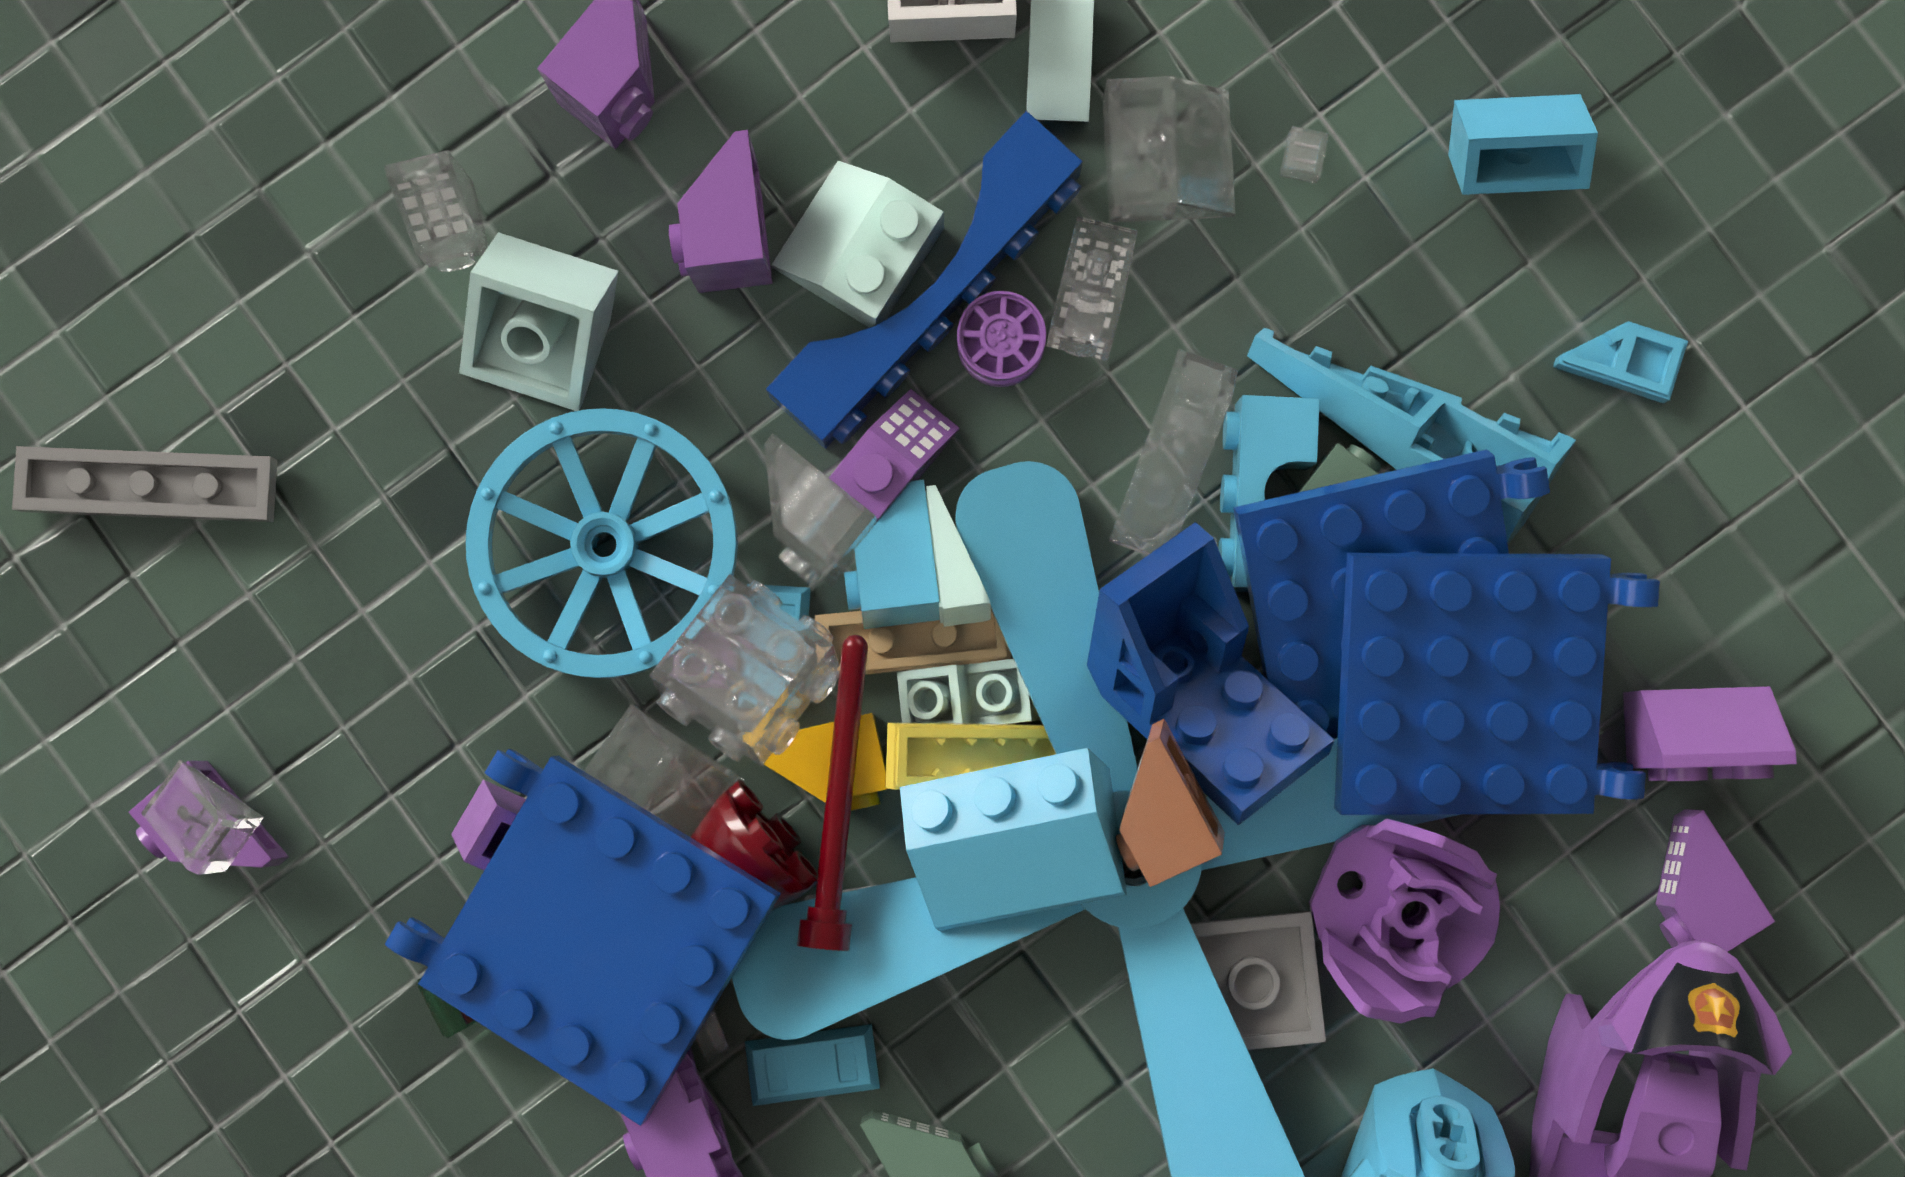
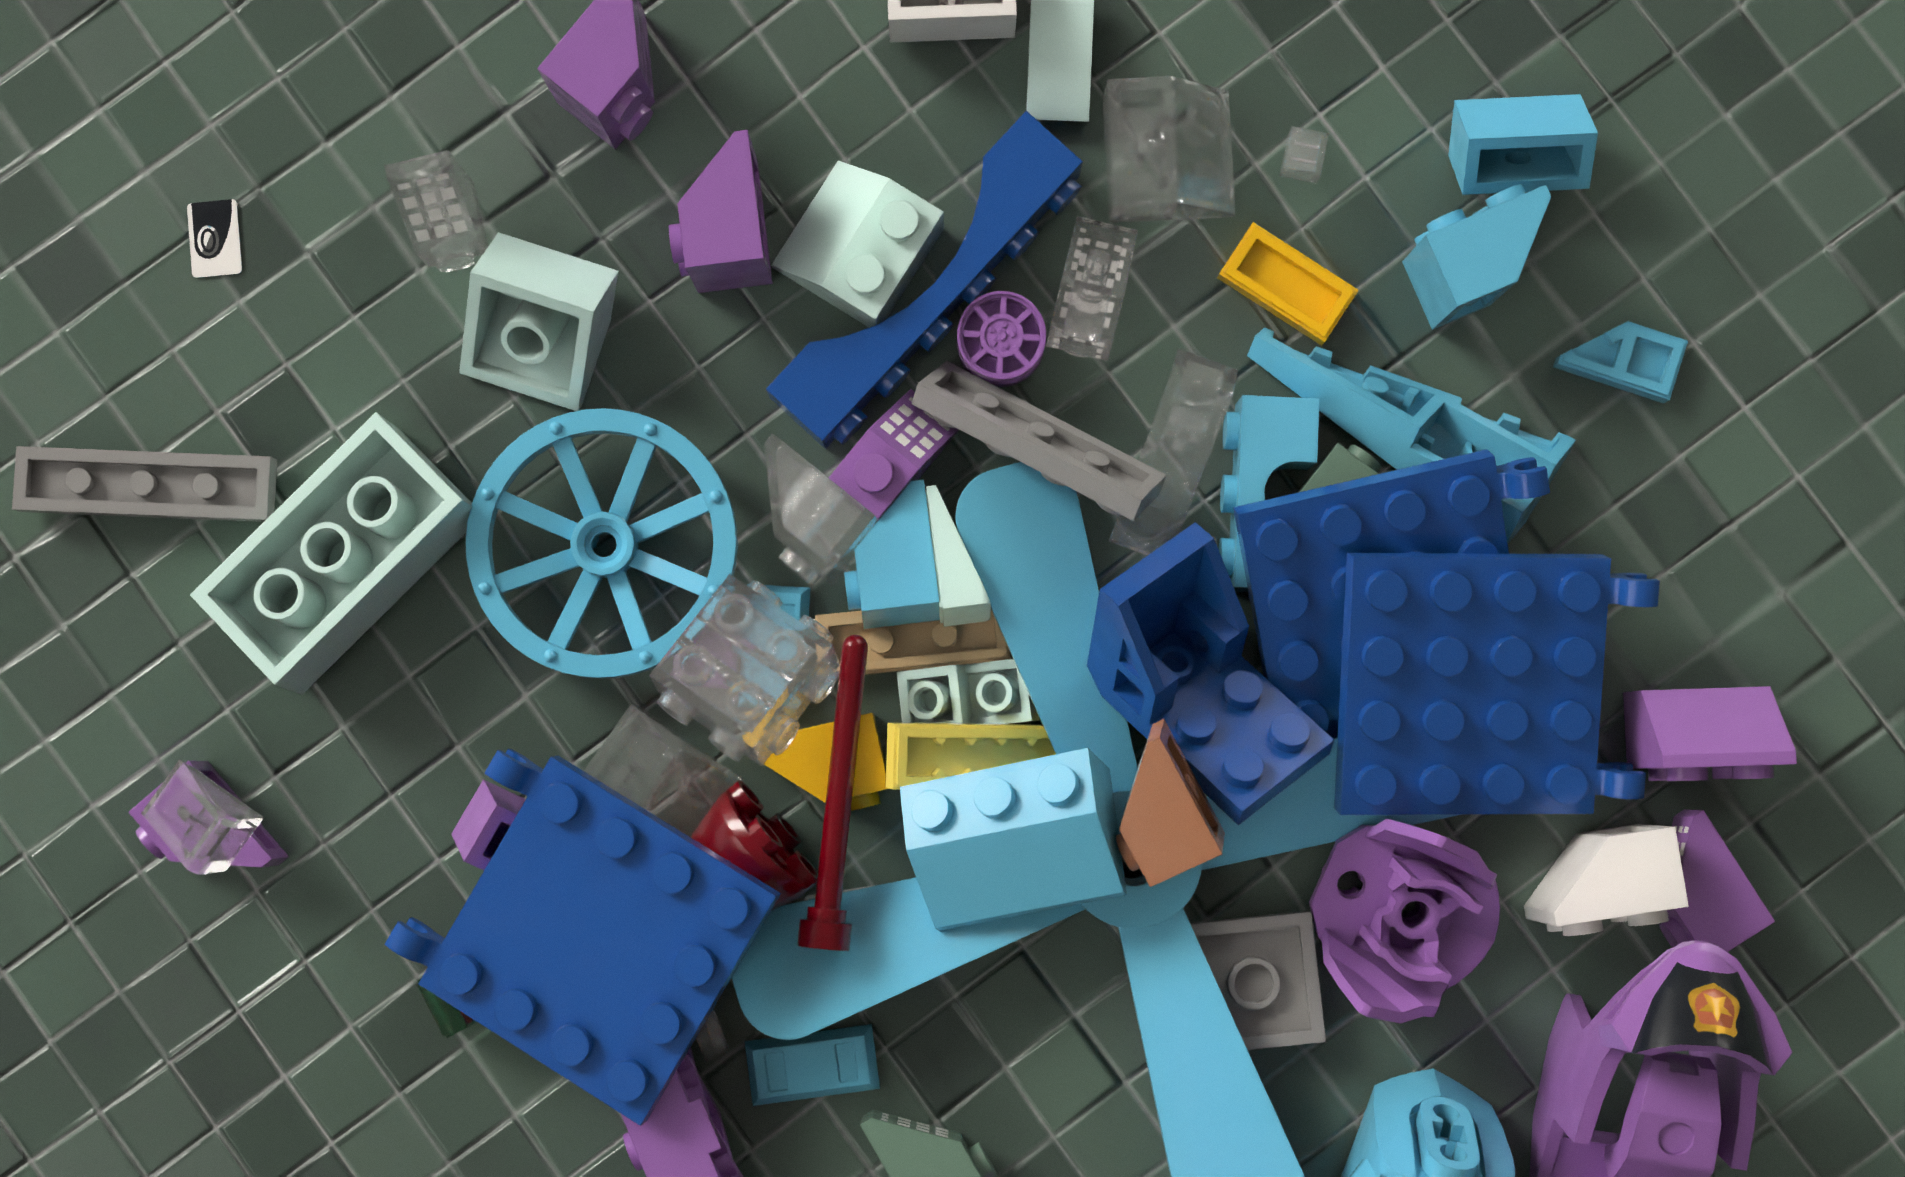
none -> sticker [187,199,242,278]
none -> light aqua brick [190,412,472,695]
none -> light grey plate [911,361,1166,521]
none -> yellow tile [1217,222,1359,346]
none -> medium azure slope [1402,184,1551,330]
none -> white slope [1524,824,1689,936]

